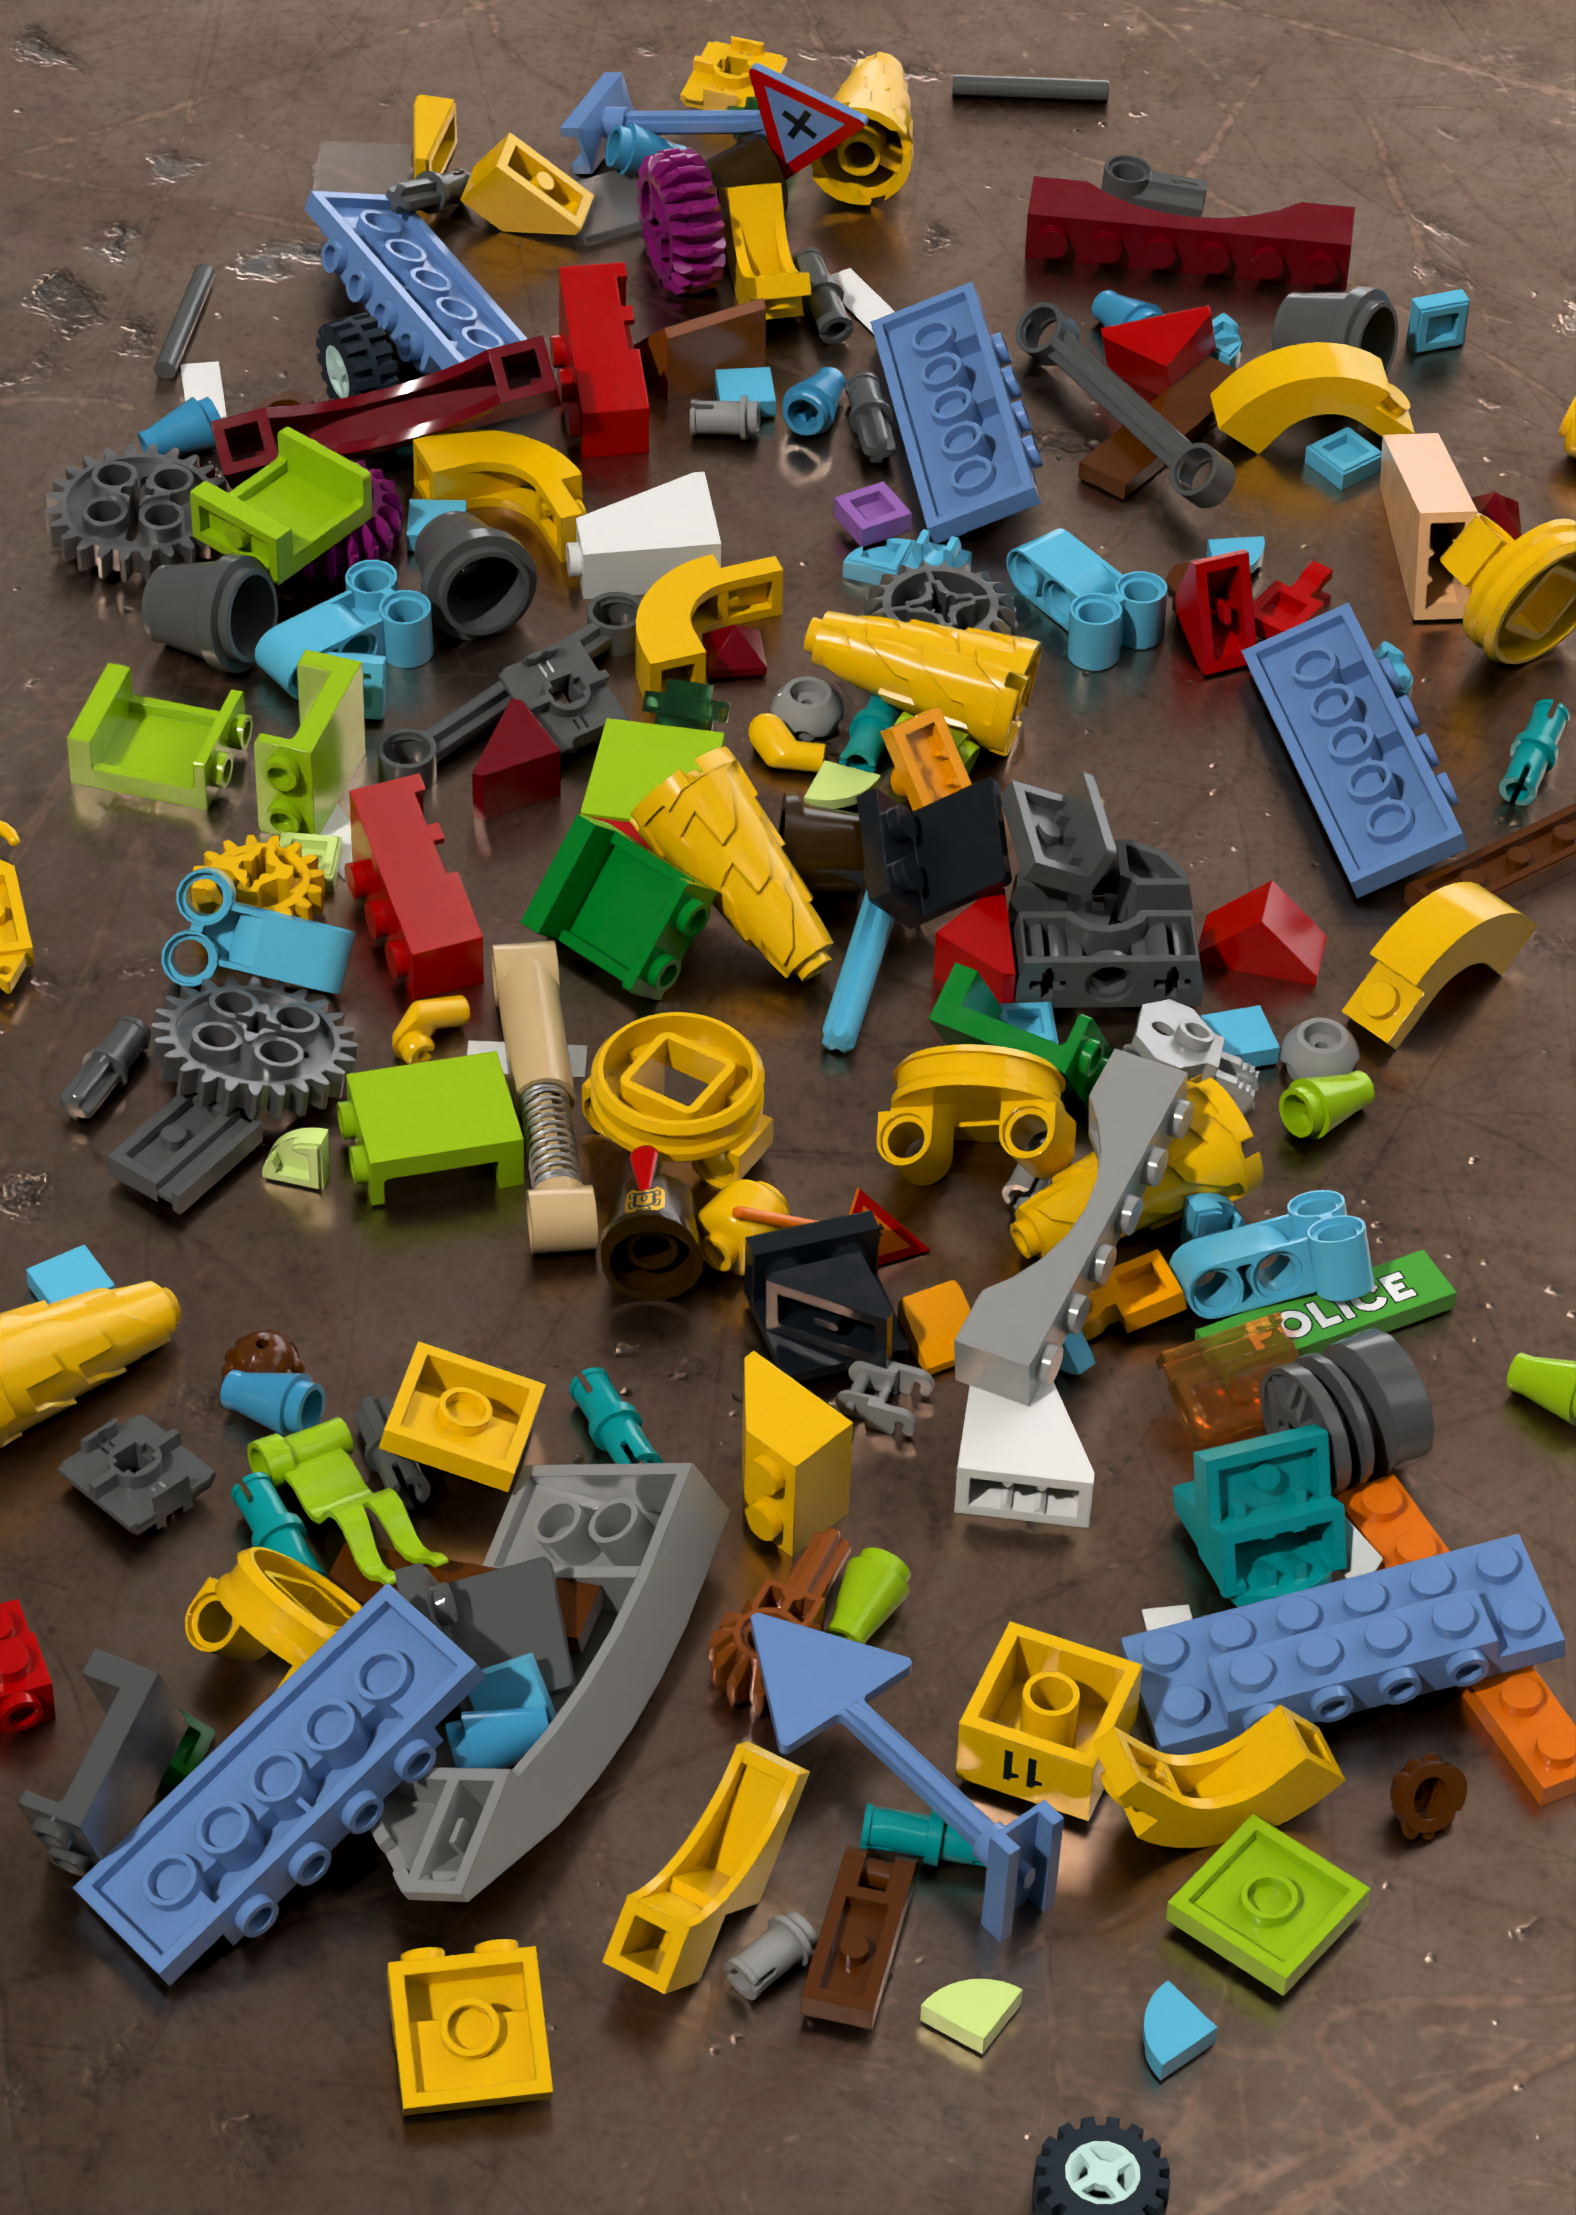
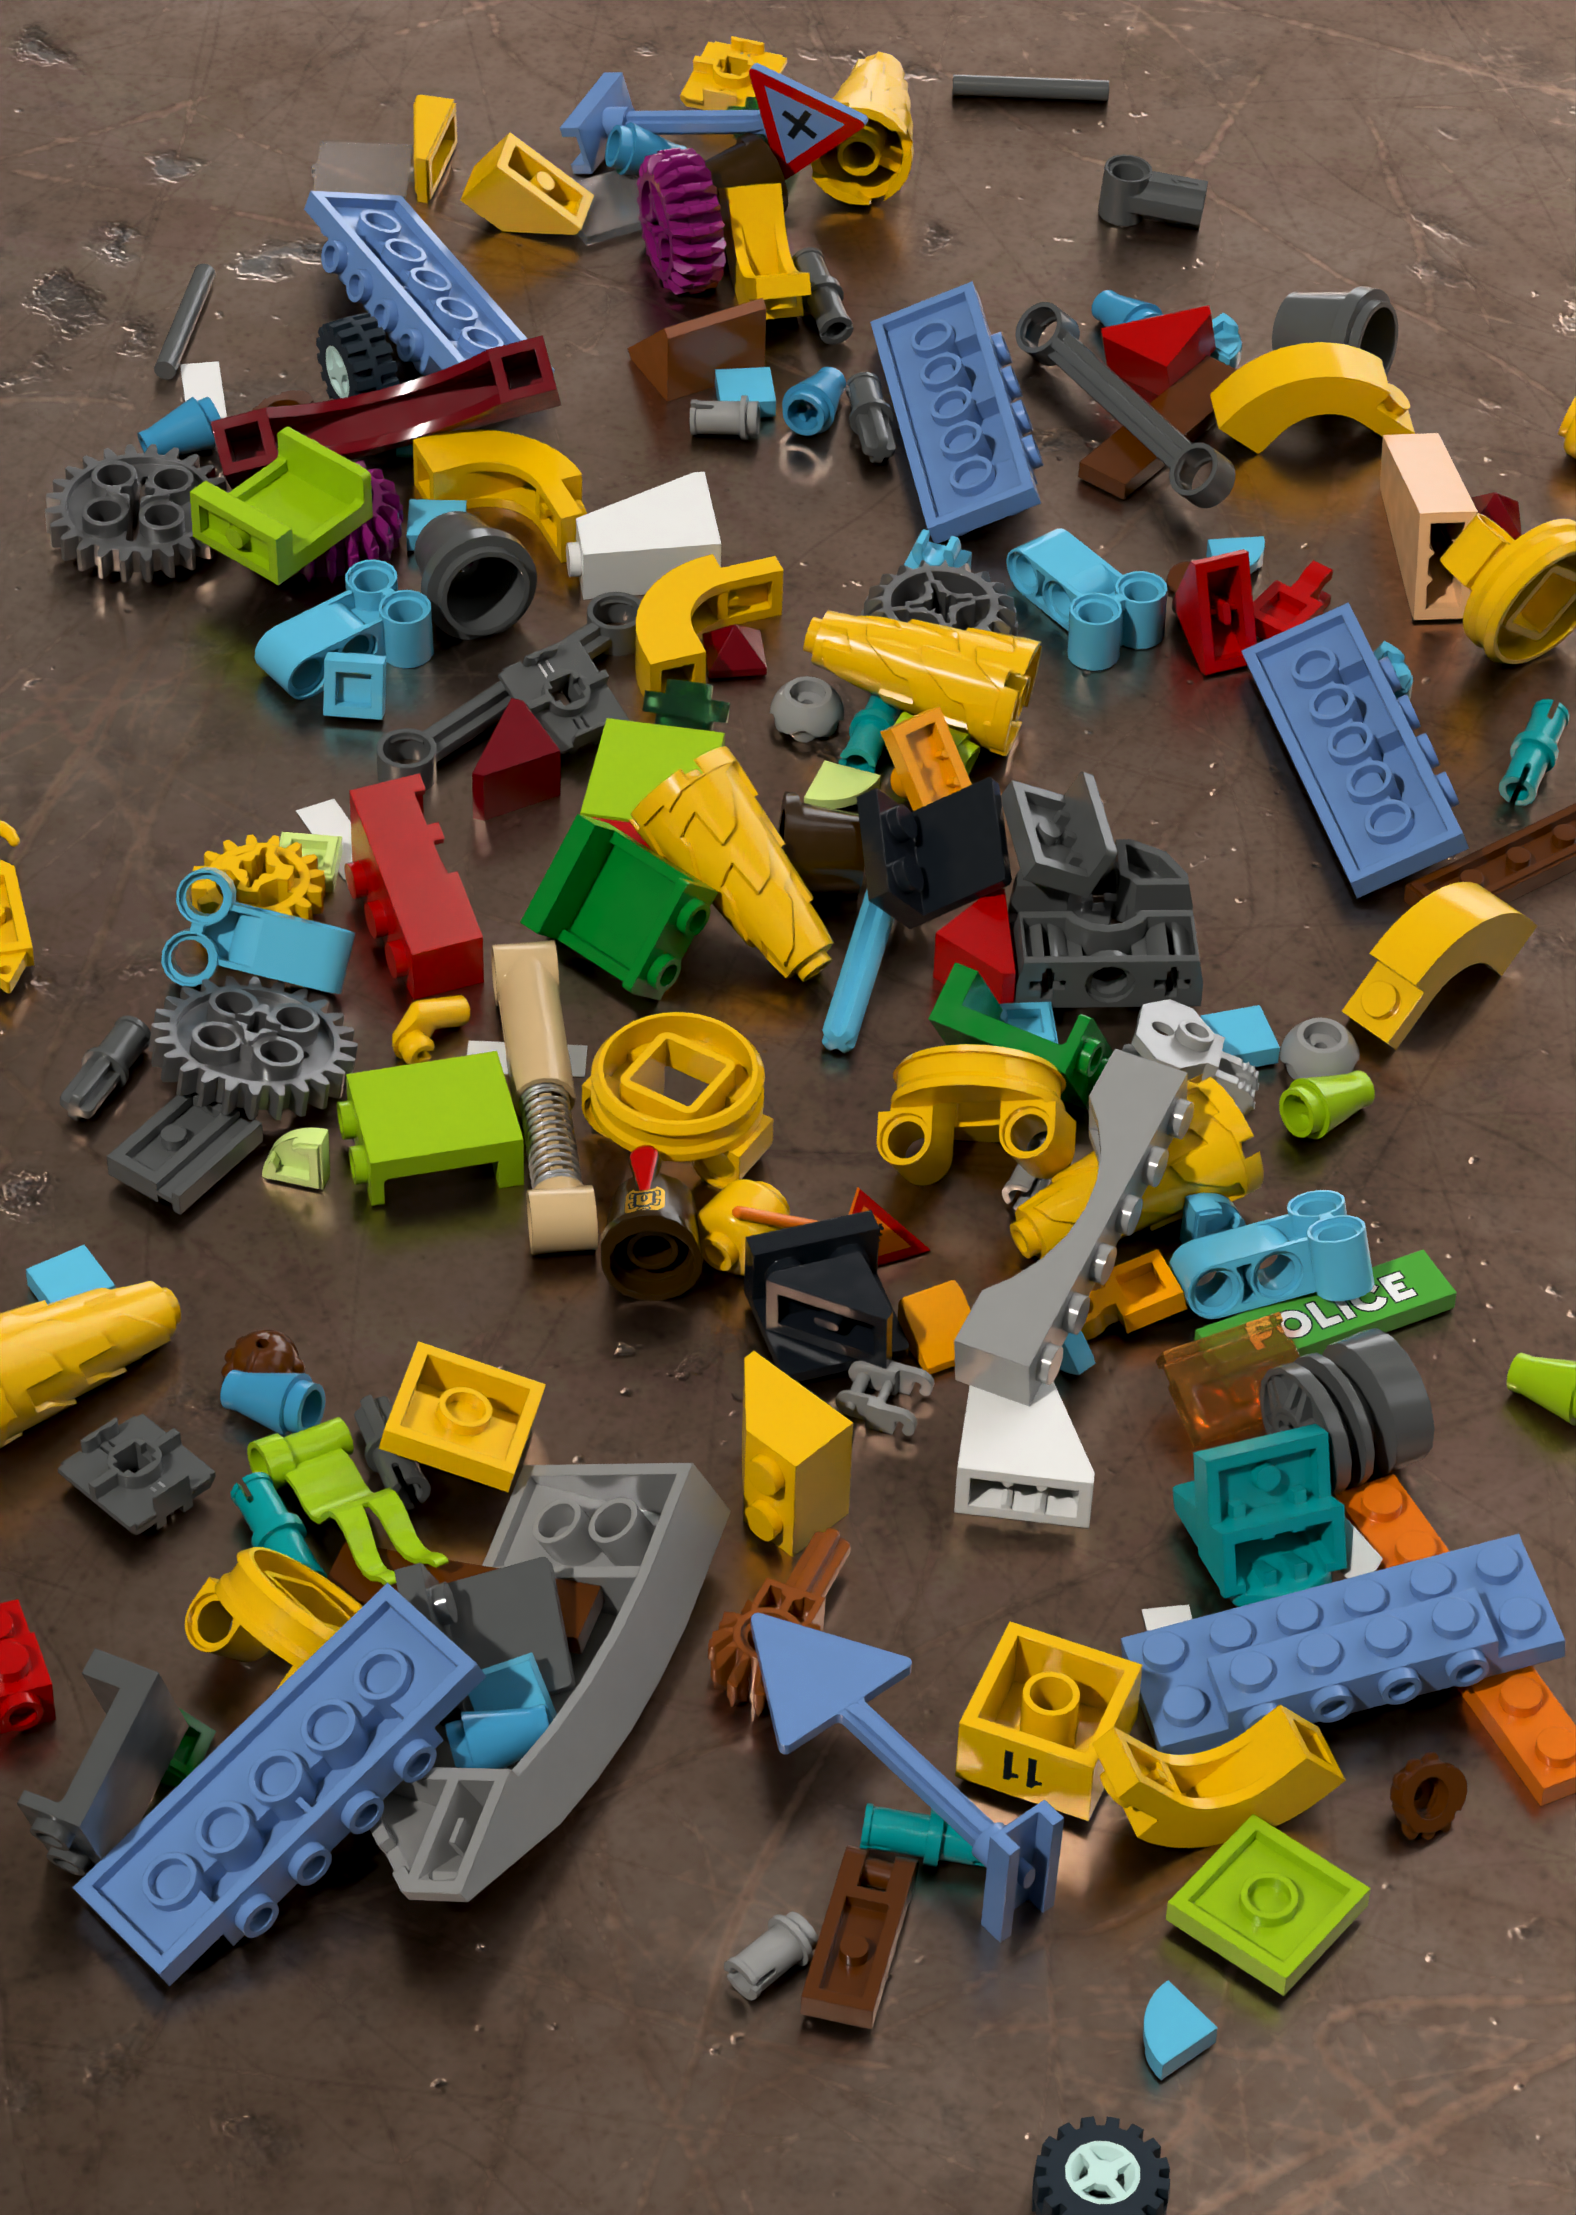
lime panel [67,662,253,810] -> none
dark grey piece [141,554,278,673] -> none
lime panel [254,649,366,836] -> none
dark grey axle [386,169,471,215] -> none
yellow plate [387,1939,553,2116] -> none
red wedge [550,261,649,458] -> none
teal pin [569,1367,663,1464] -> none
yellow arch [602,1741,810,1994] -> none
yellow arm [748,713,826,773] -> none
lime cone [825,1547,911,1644] -> none
white sticker [831,268,895,333] -> none
medium lavender plate [833,481,912,547] -> none
medium azure tile [843,538,916,585] -> none
yellowish green tile [920,1979,1023,2055] -> none
dark red arch [1025,176,1355,289] -> none
red slope [1198,880,1327,986] -> none
medium azure tile [1305,427,1382,491] -> none
medium azure tile [1406,289,1470,353] -> none

